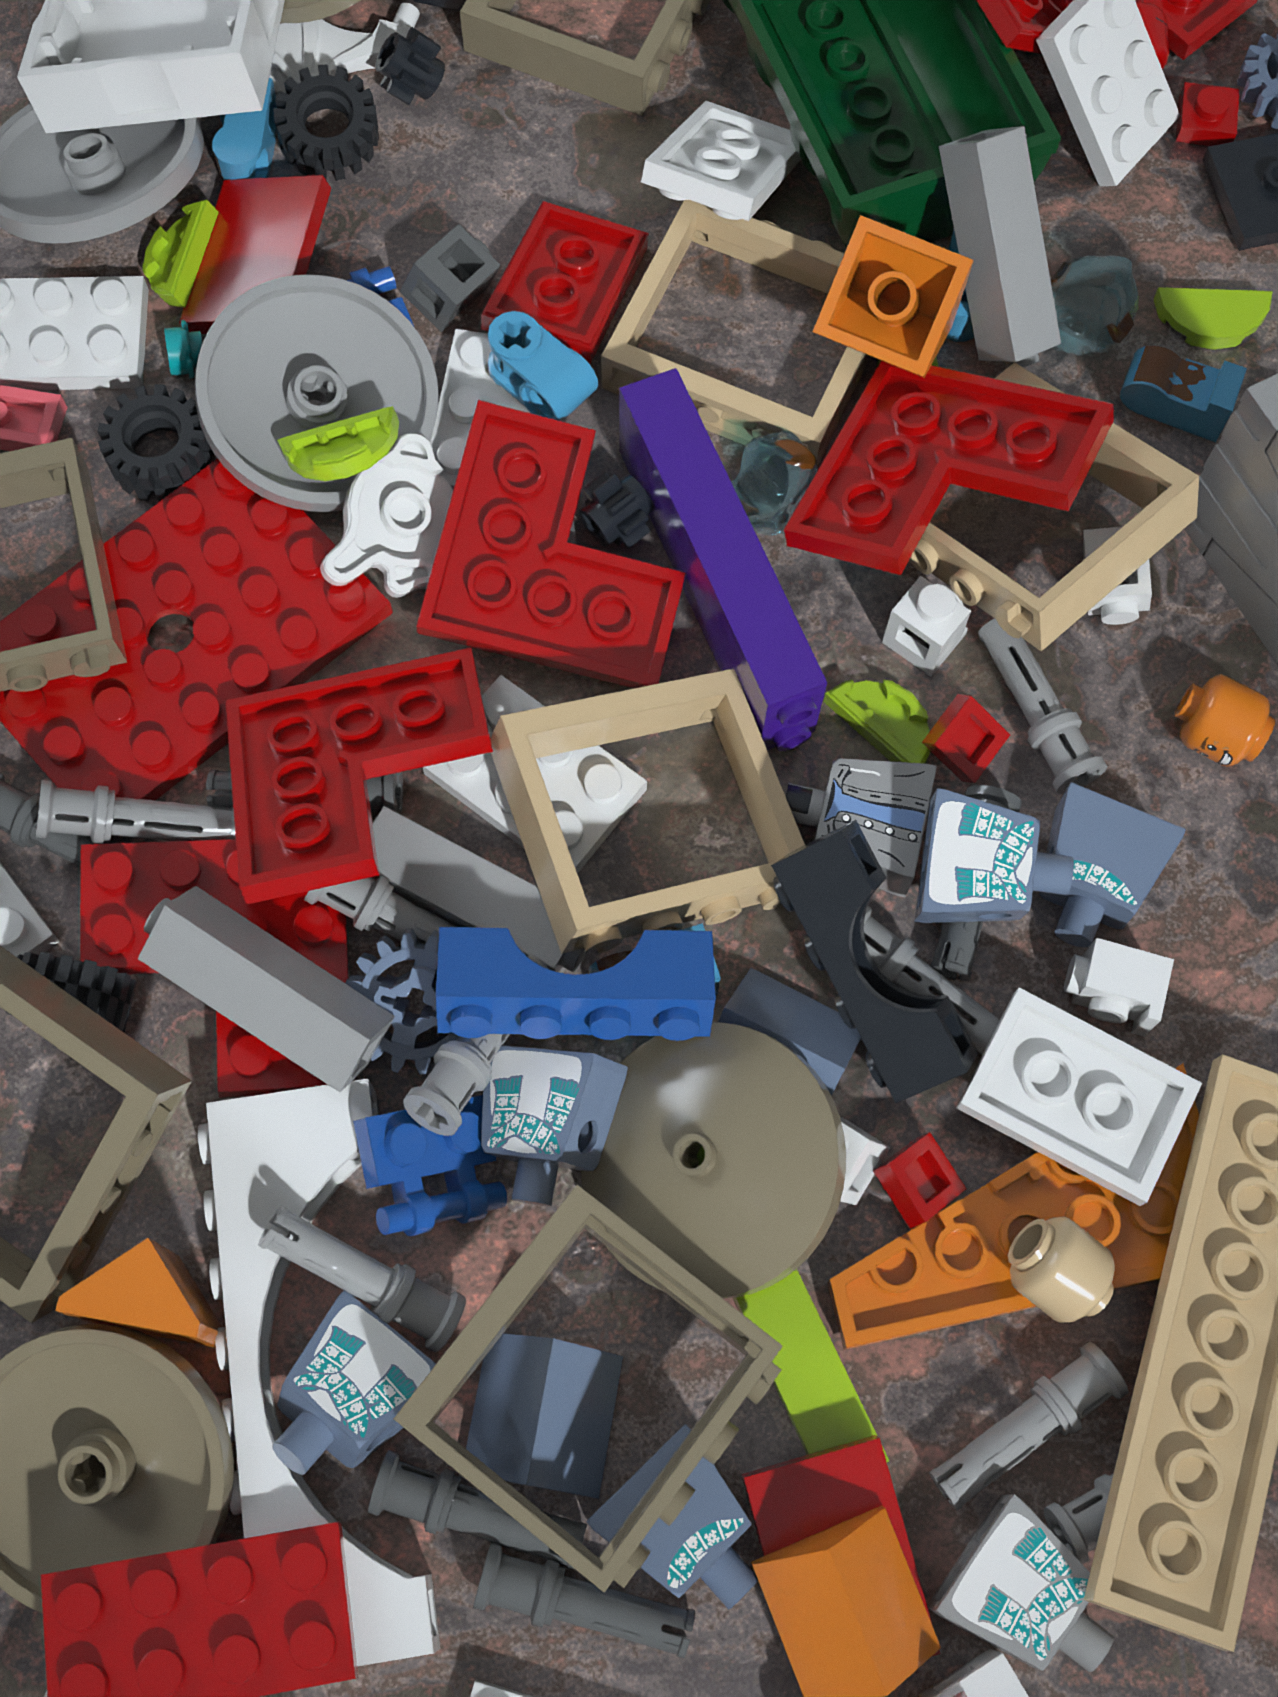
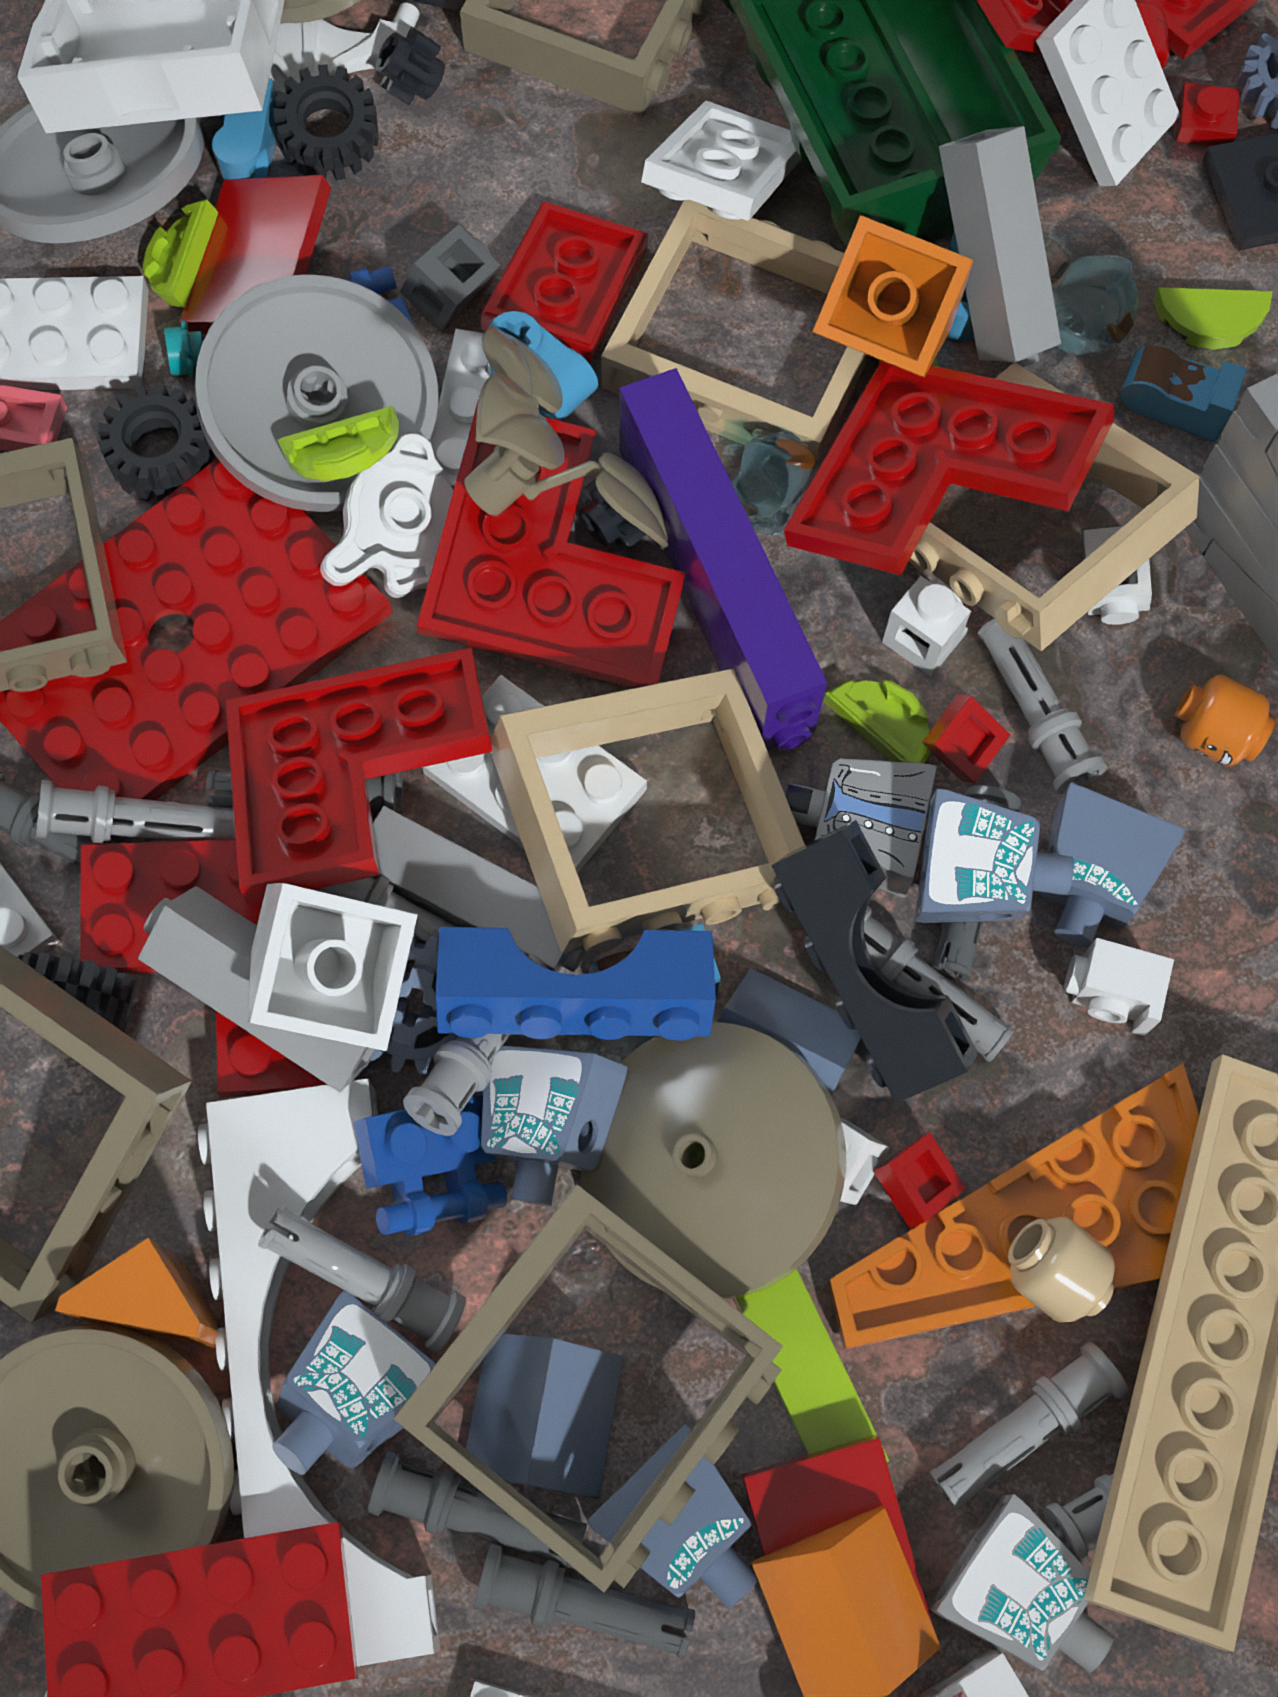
white plate [956,988,1202,1206] -> none
none -> white slope [247,883,418,1051]
none -> dark tan plant [464,326,668,550]

